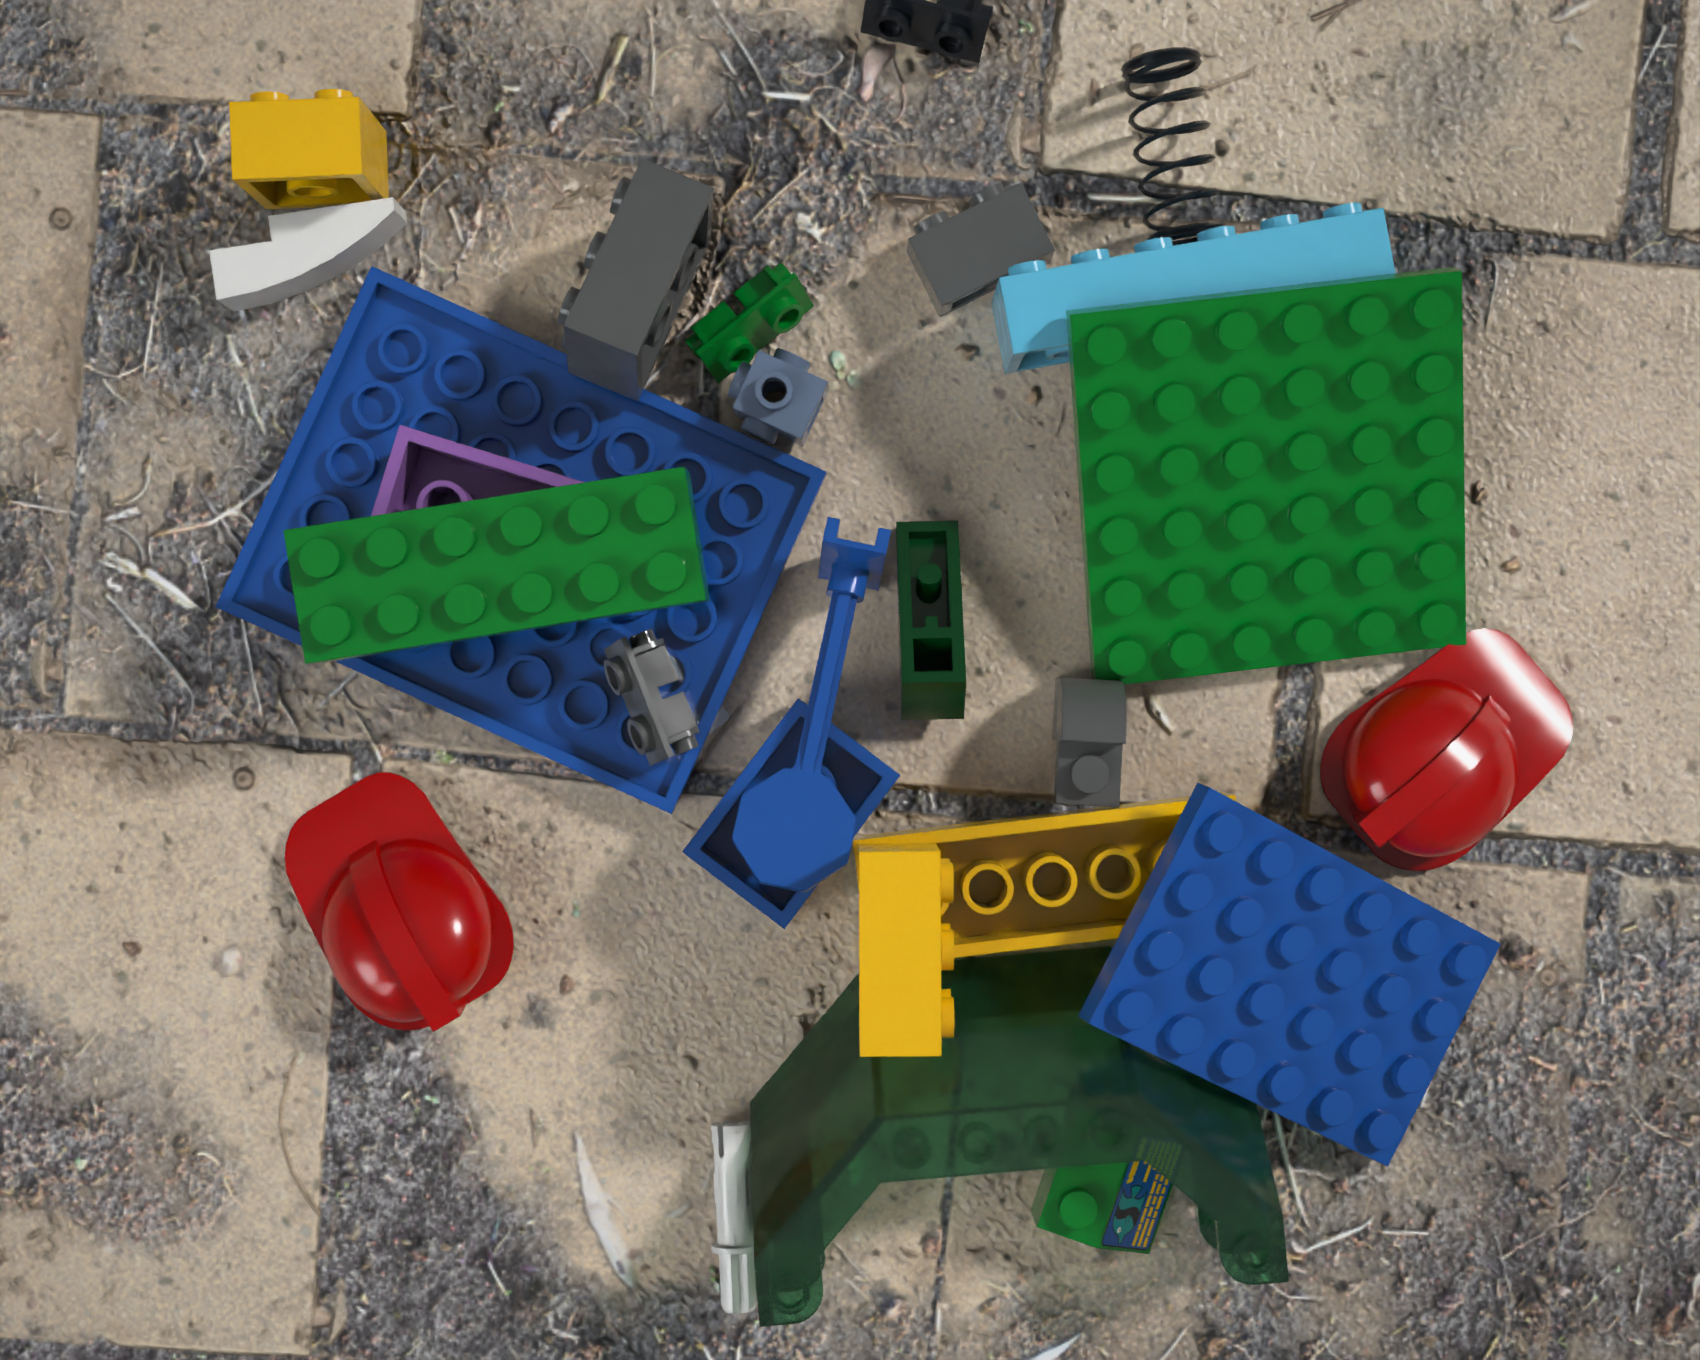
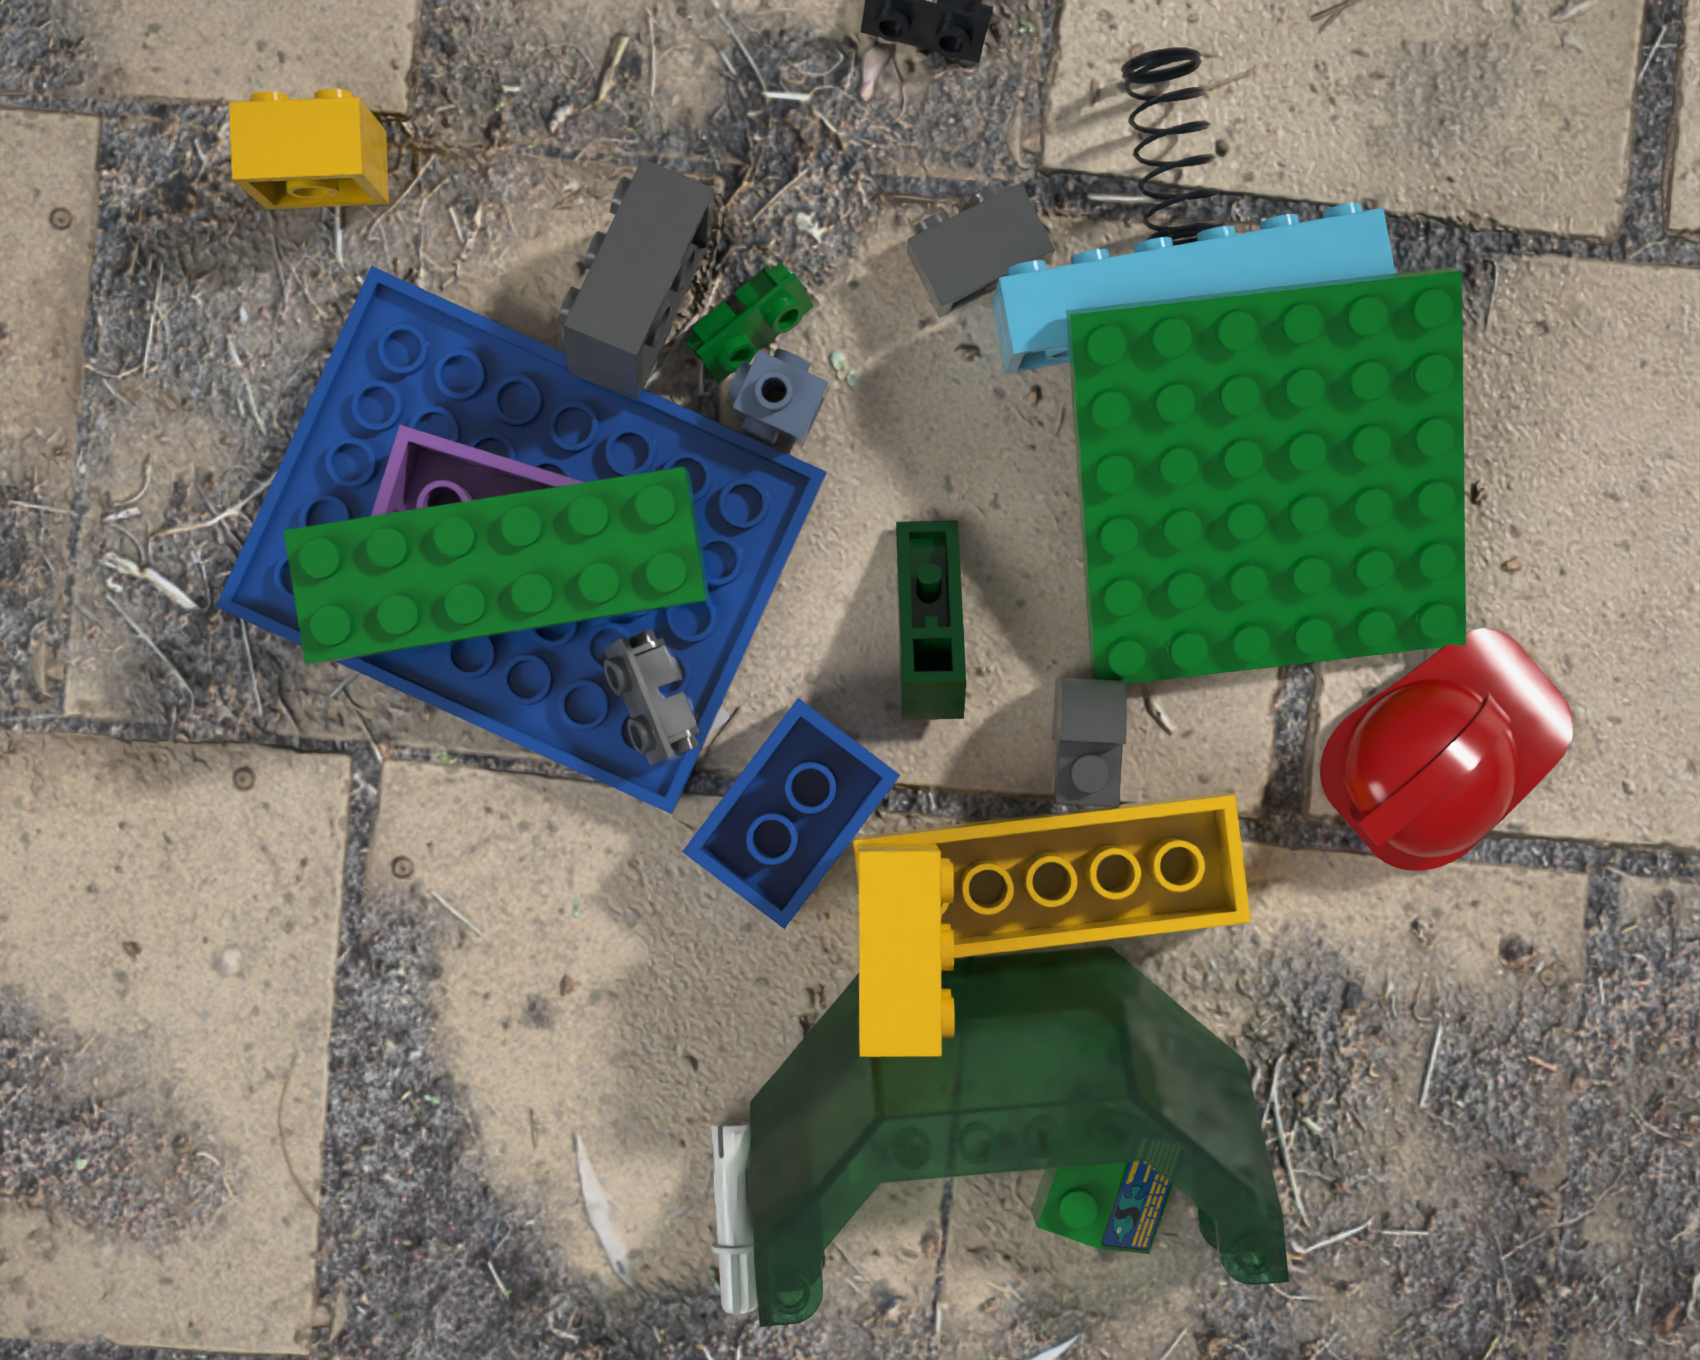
white slope [209,197,407,312] -> none
red piece [284,772,514,1032] -> none
blue piece [732,517,891,893] -> none
blue plate [1078,782,1501,1167] -> none

